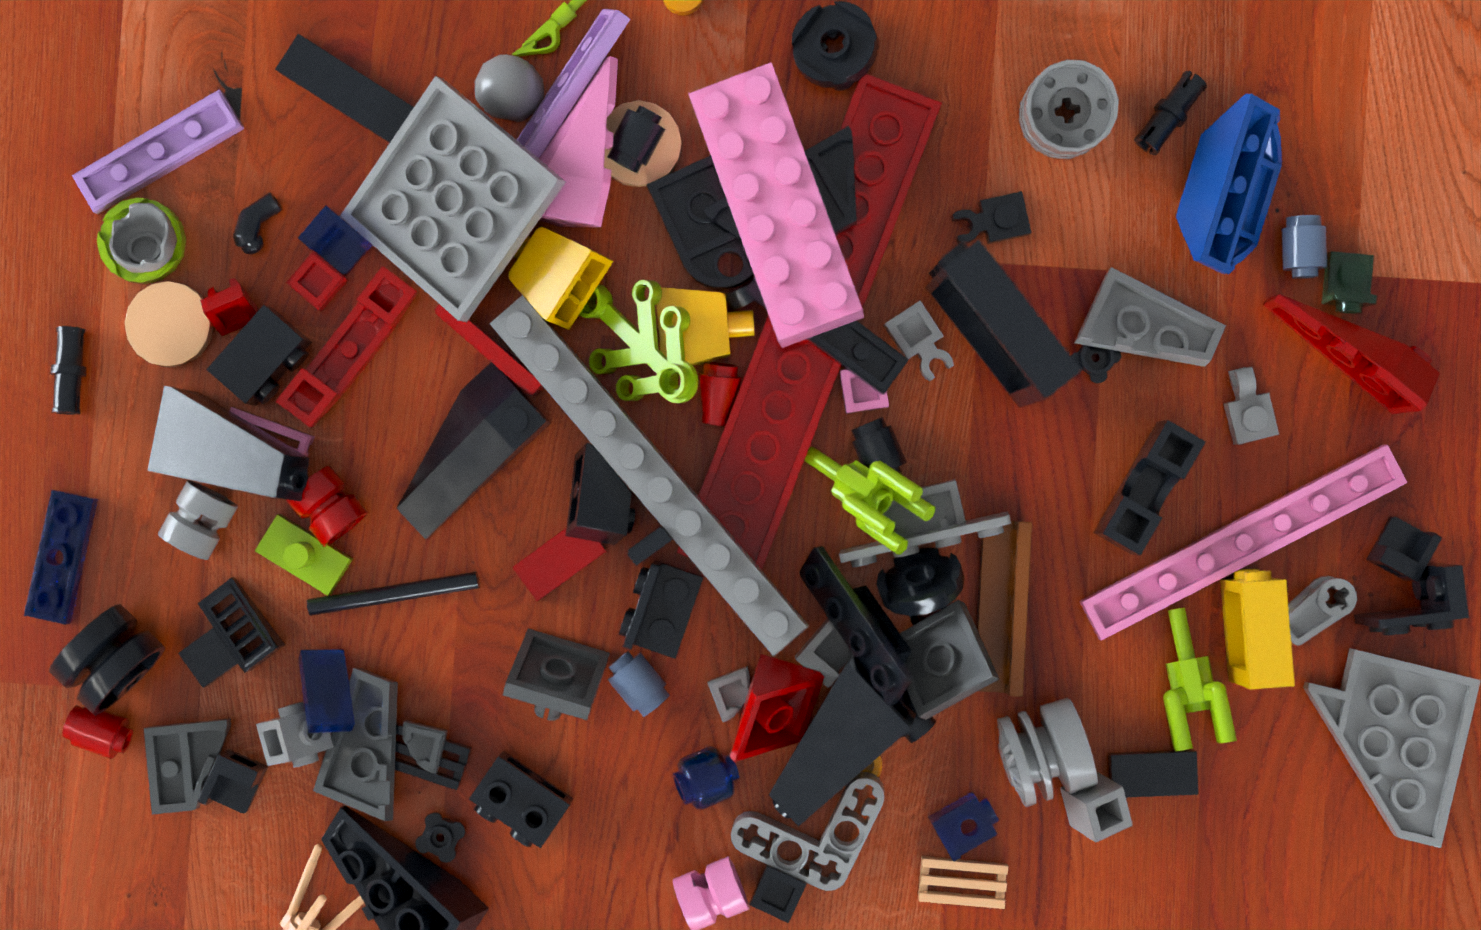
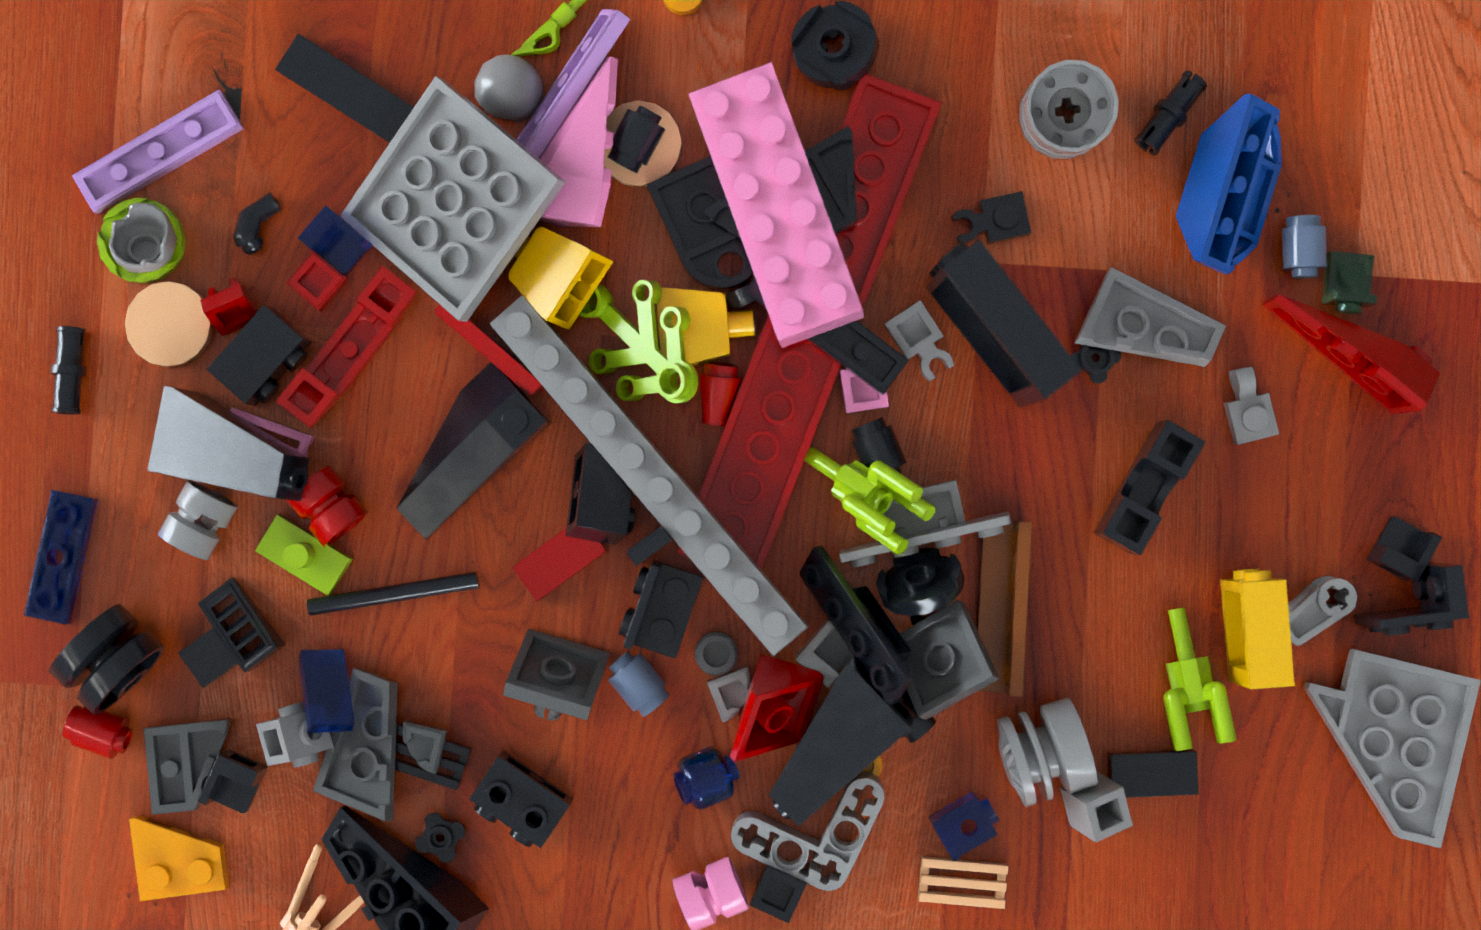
bright pink plate [1079,445,1407,640] -> none
none -> light orange wing [129,816,229,901]
none -> dark grey tile [695,632,738,675]

